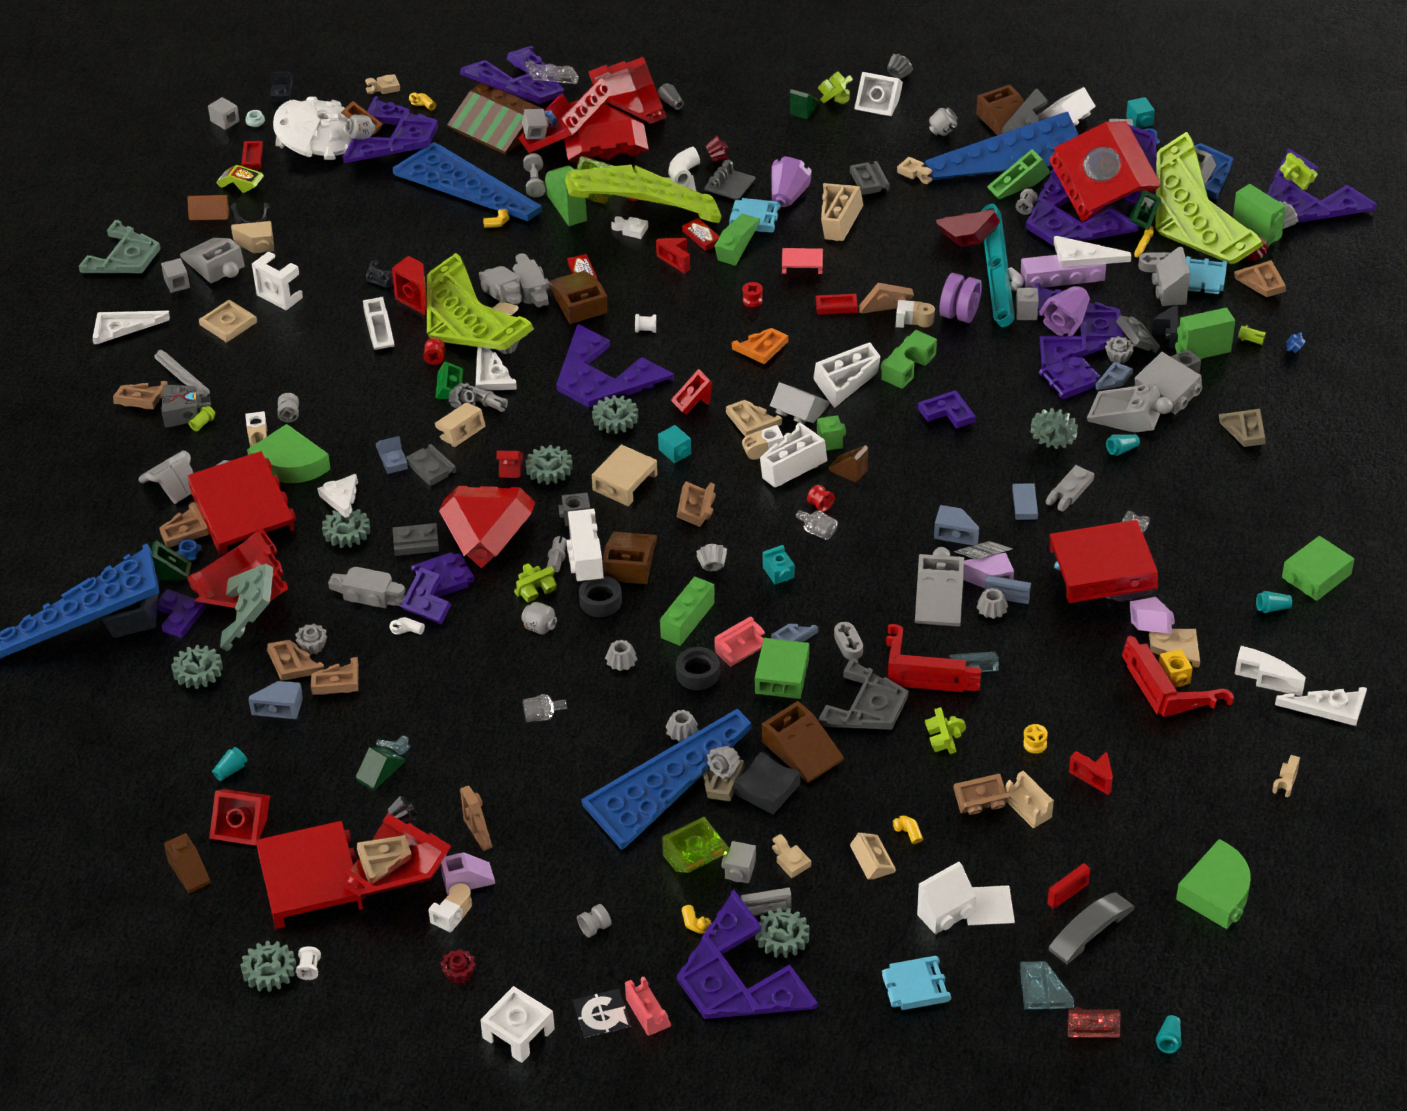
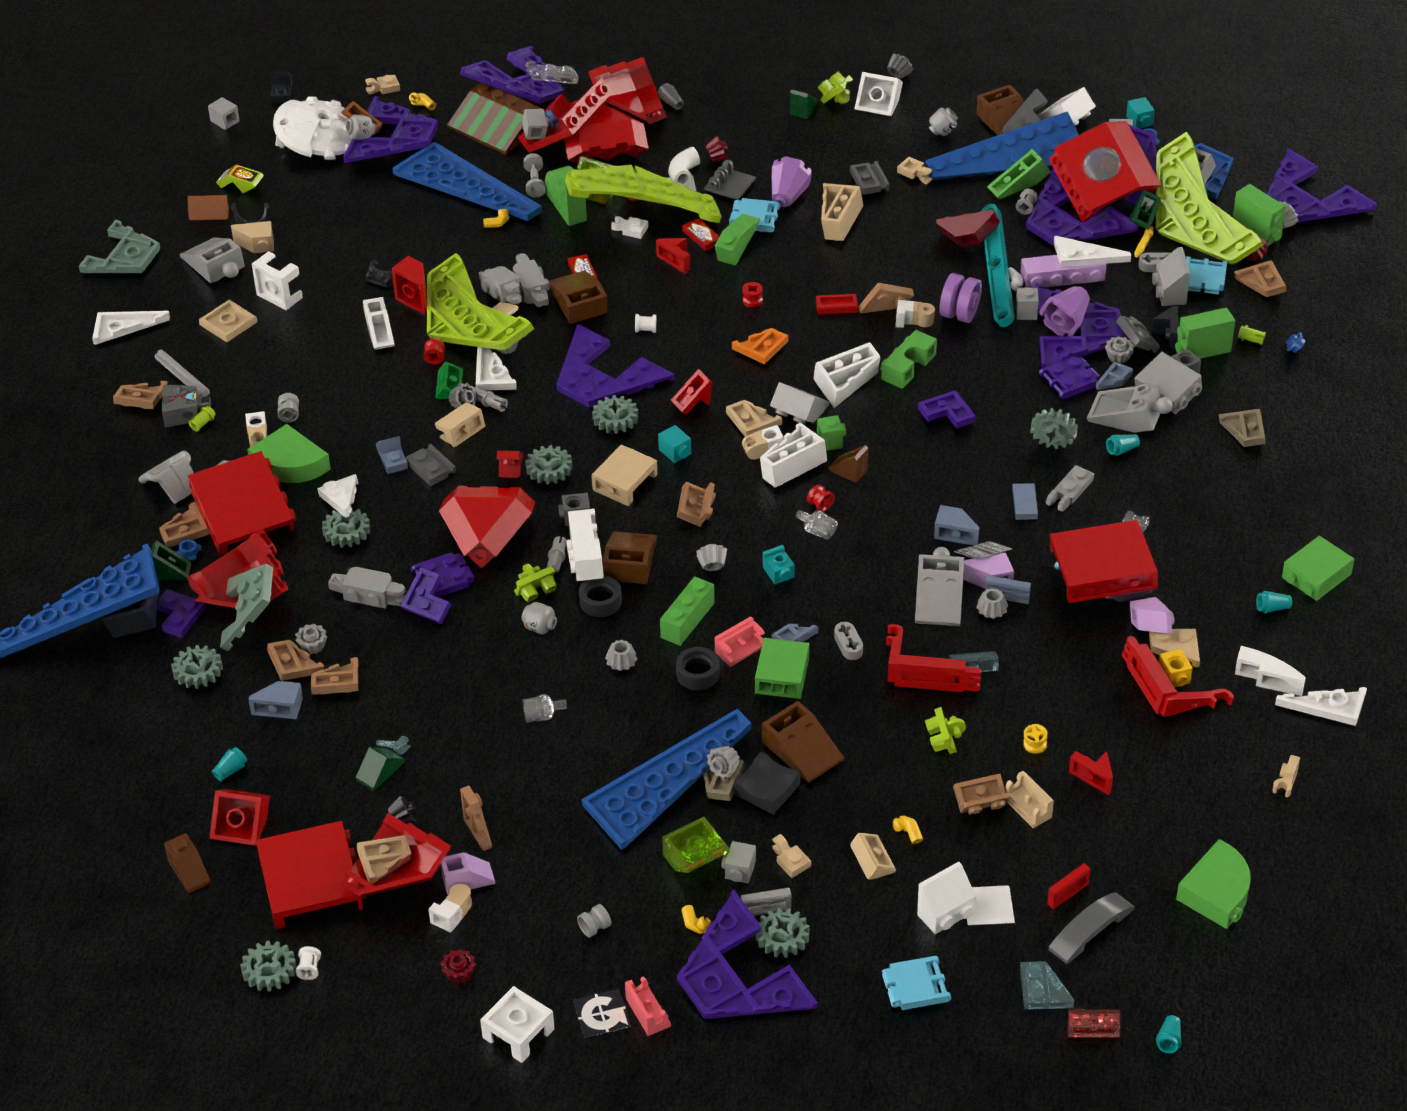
light grey brick [161,258,190,293] -> none
red tile [241,141,264,170] -> none
light aqua plate [246,110,265,127] -> none
white arm [390,617,425,635] -> none
dark grey plate [393,523,439,556] -> none
light grey piece [666,710,698,742] -> none
coral hinge [782,248,823,274] -> none
dark grey wing [818,657,908,730] -> none
lime hips [1279,153,1317,190] -> none

